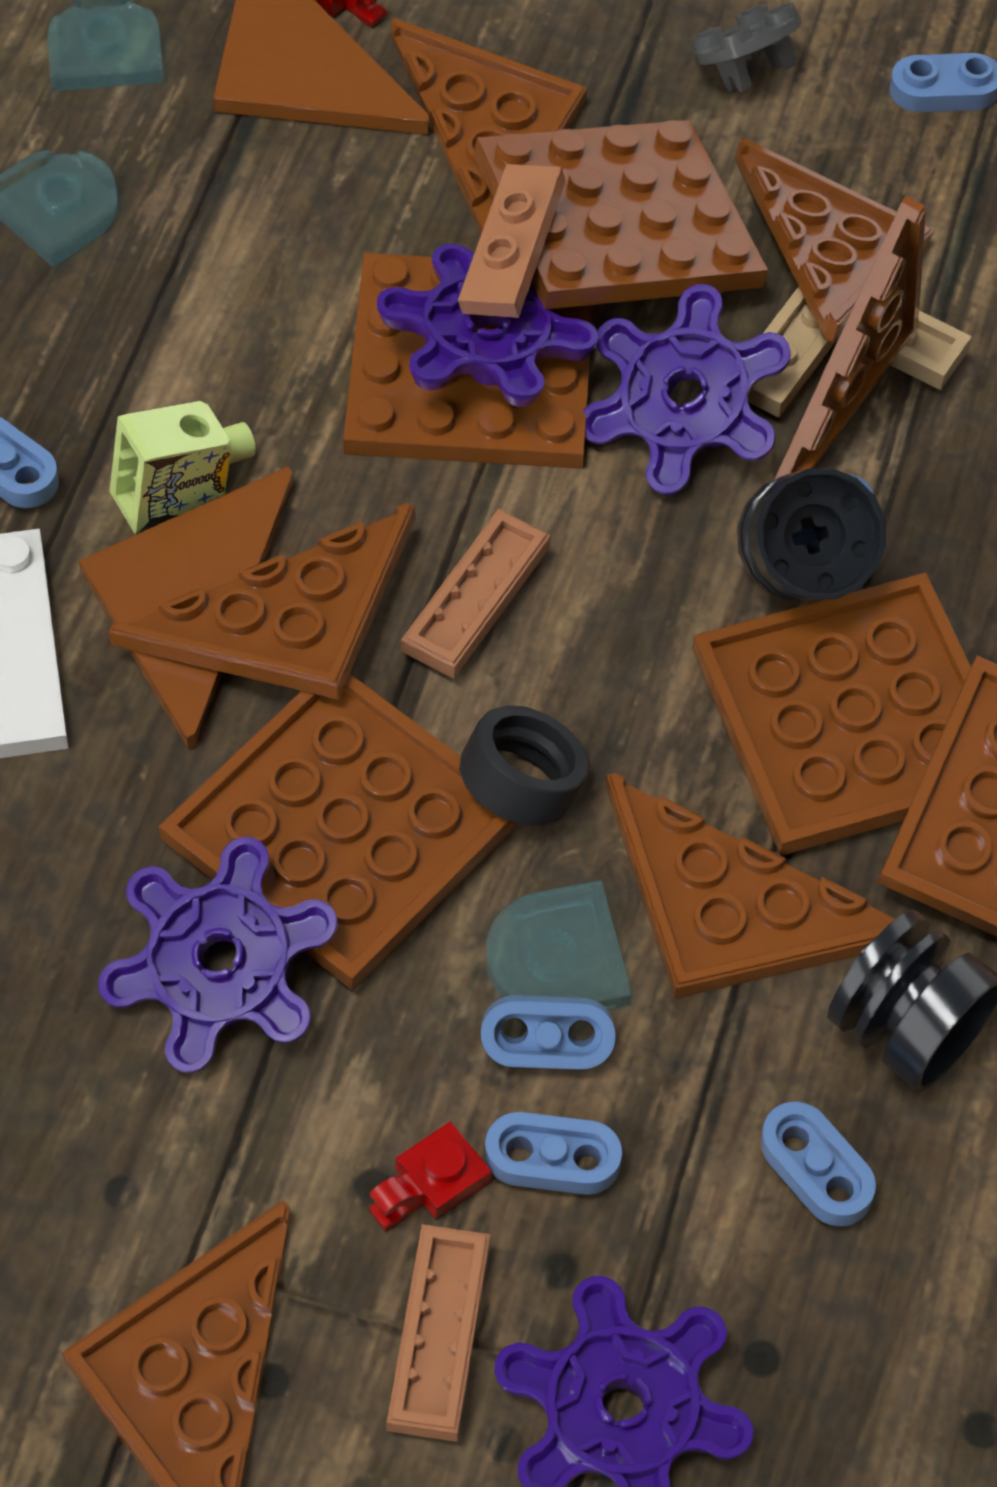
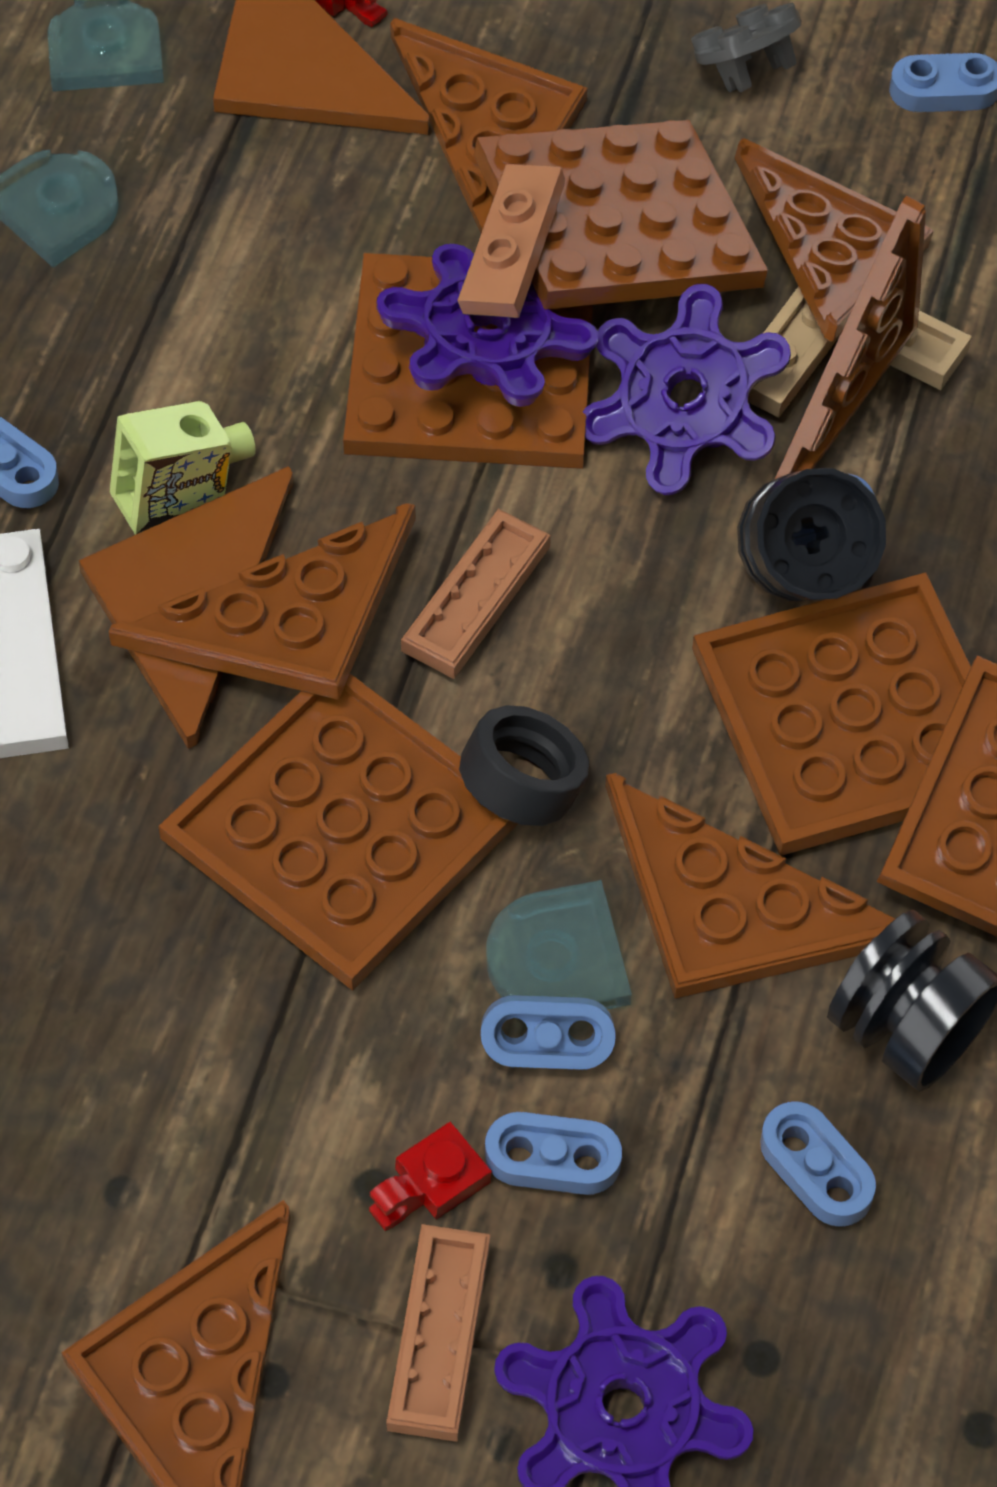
dark purple plate [98,837,338,1073] -> none

